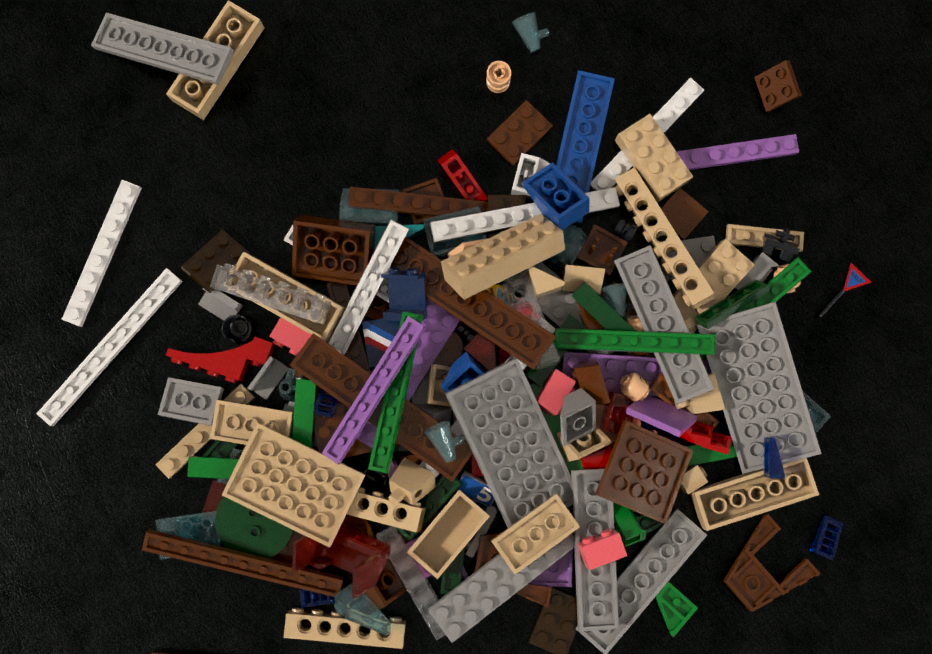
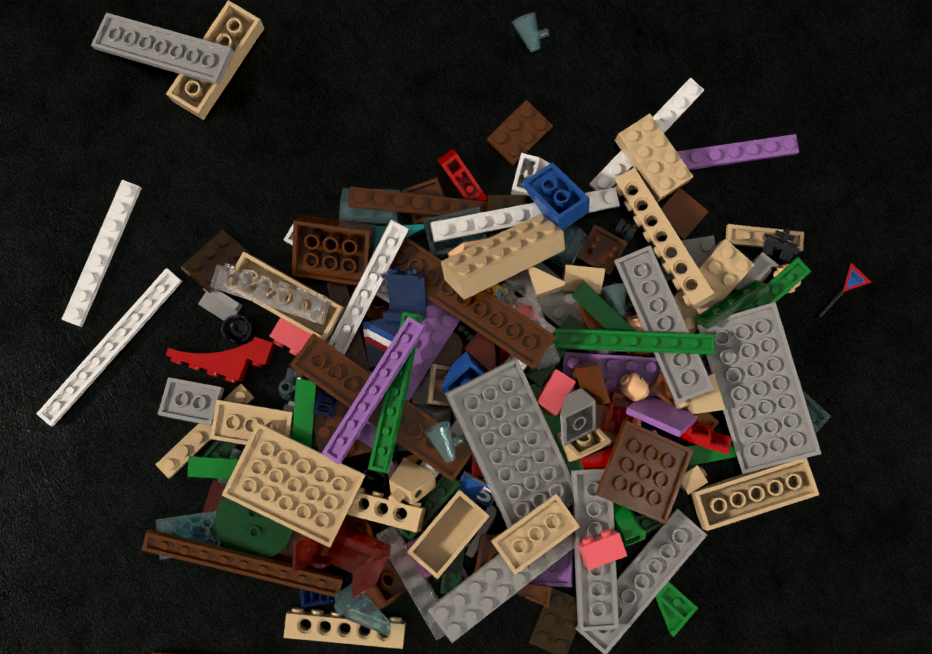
light grey panel [248,356,290,400] -> none
light nougat wheel [486,61,511,93] -> none
blue plate [556,70,615,224] -> none
reddish brown wing [723,514,820,612] -> none
reddish brown plate [754,60,802,112] -> none
clear blue slope [764,437,785,479] -> none
clear blue slope [810,515,844,561] -> none

